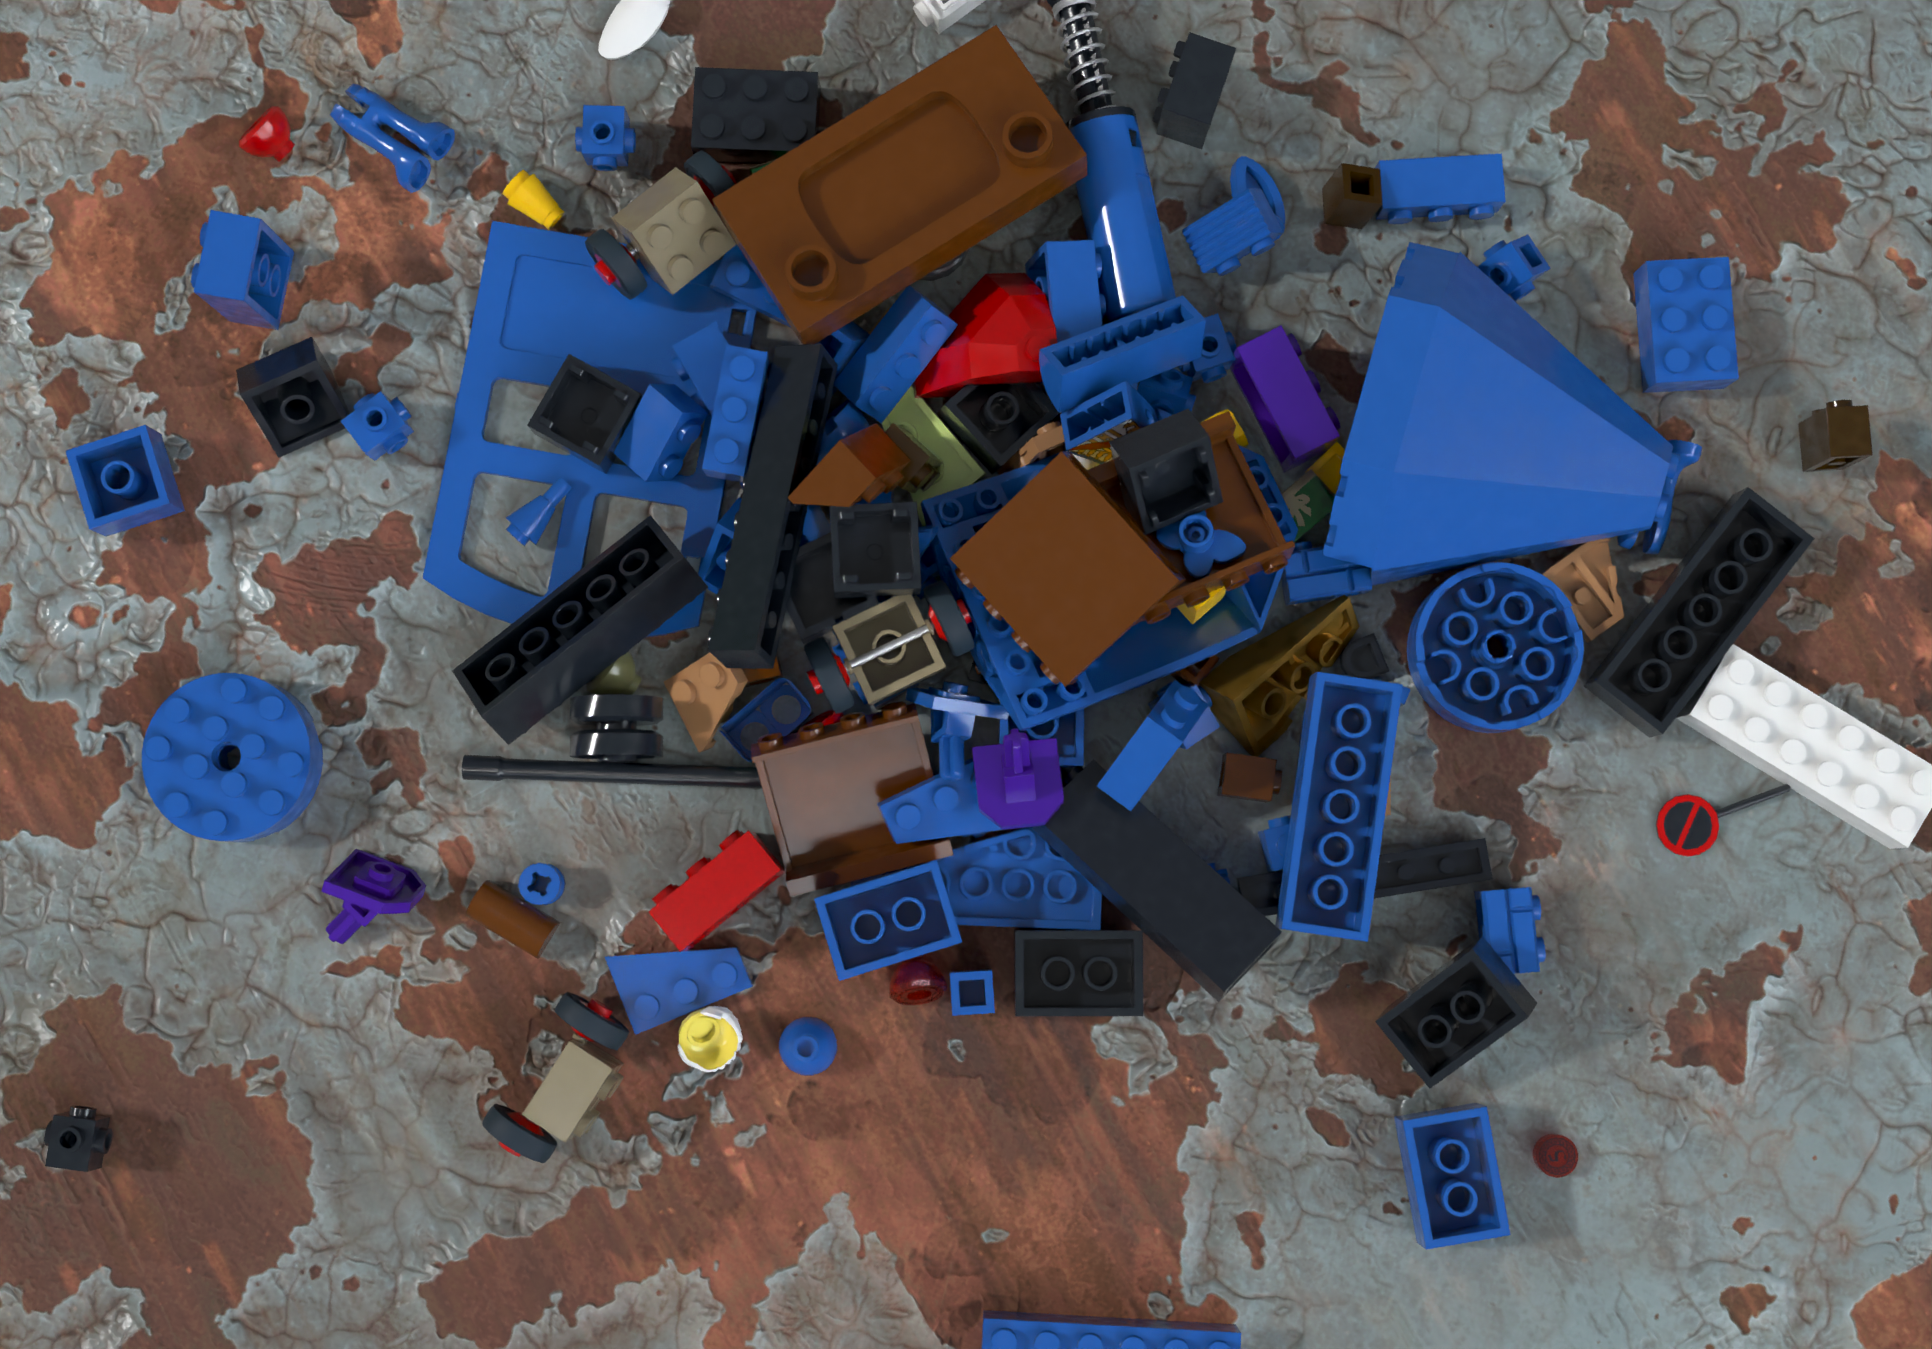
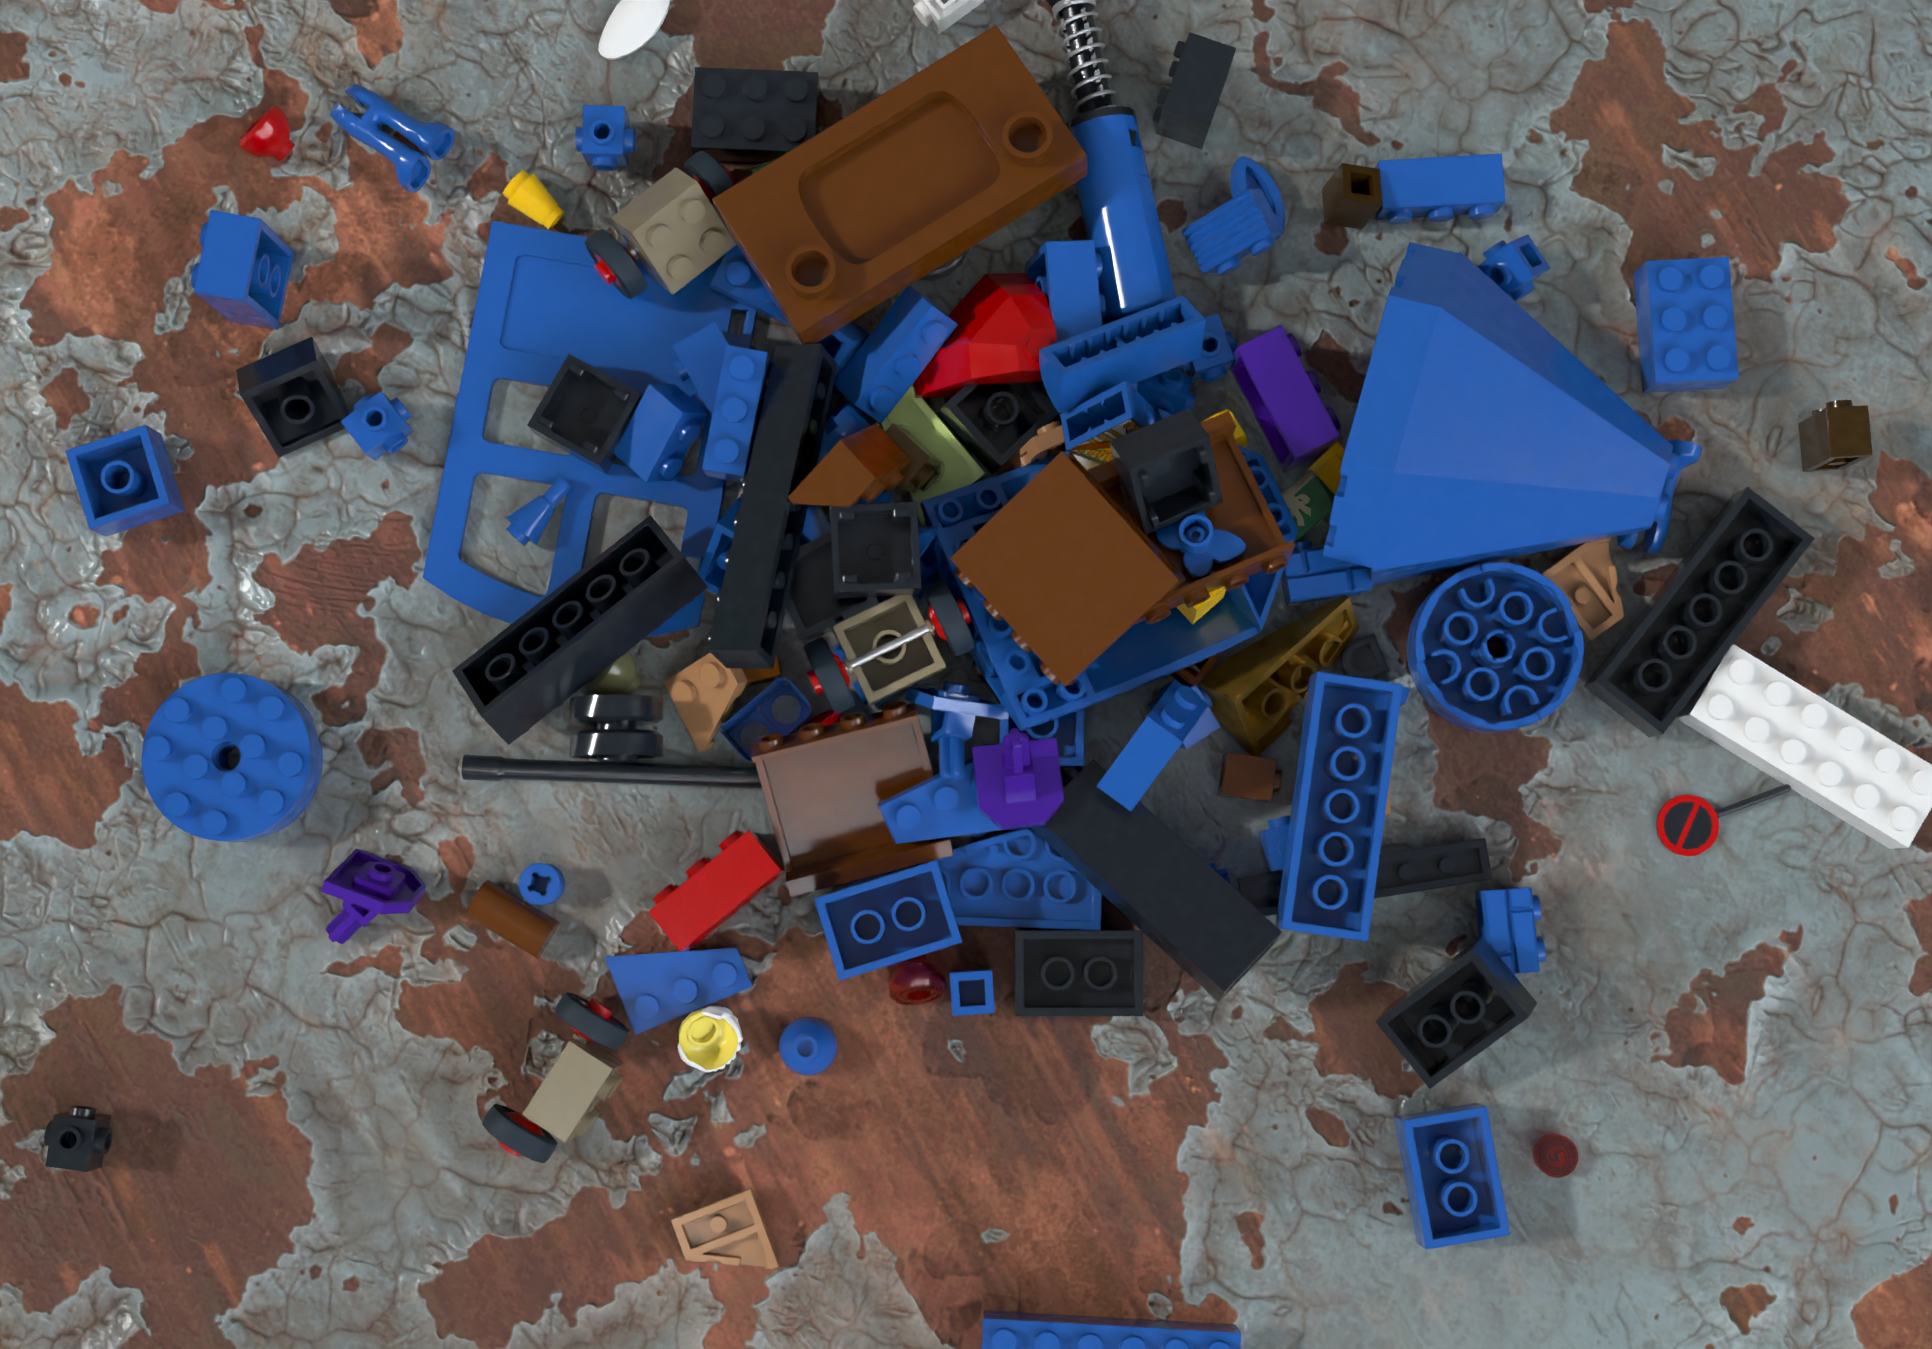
none -> medium nougat wing [671,1188,780,1269]

